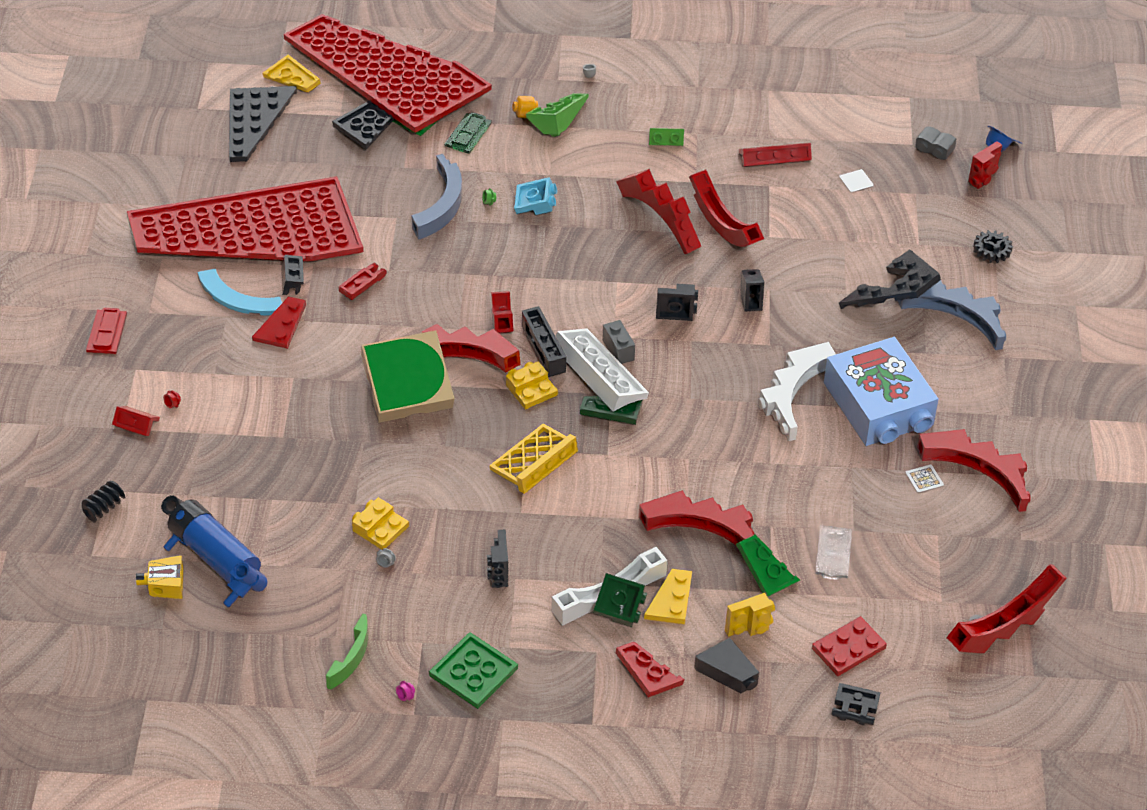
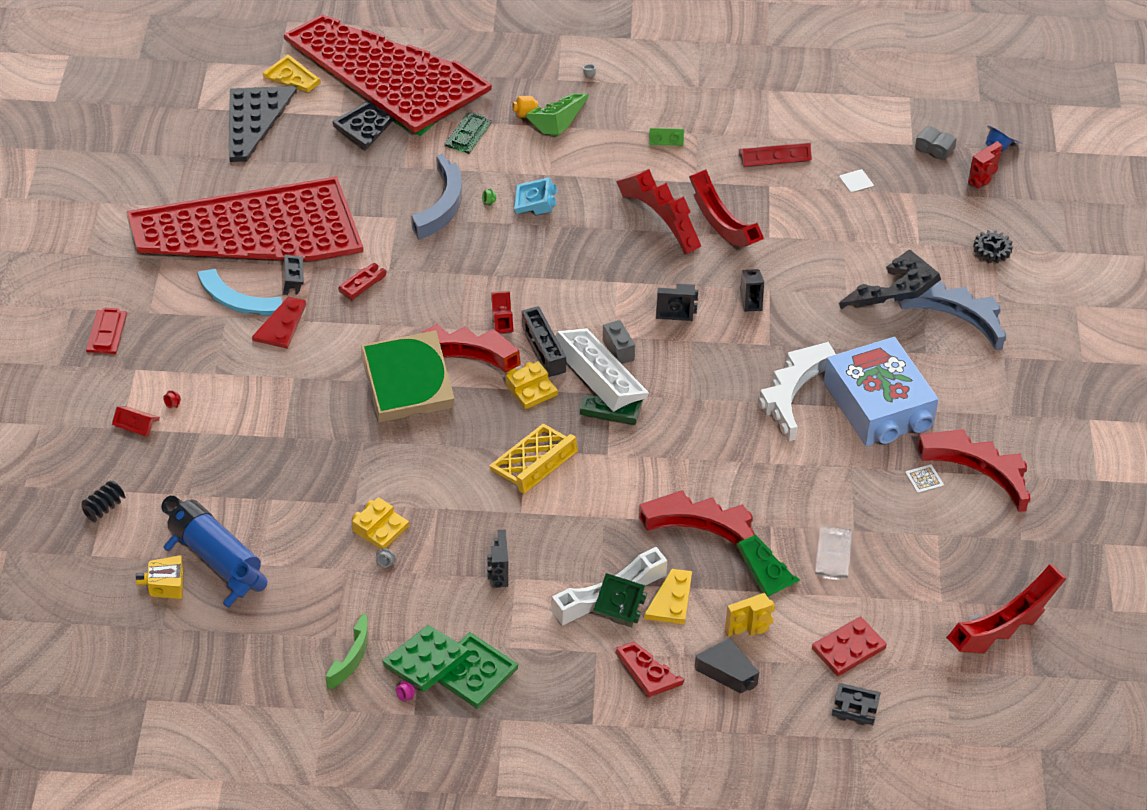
none -> plate [382,625,470,692]

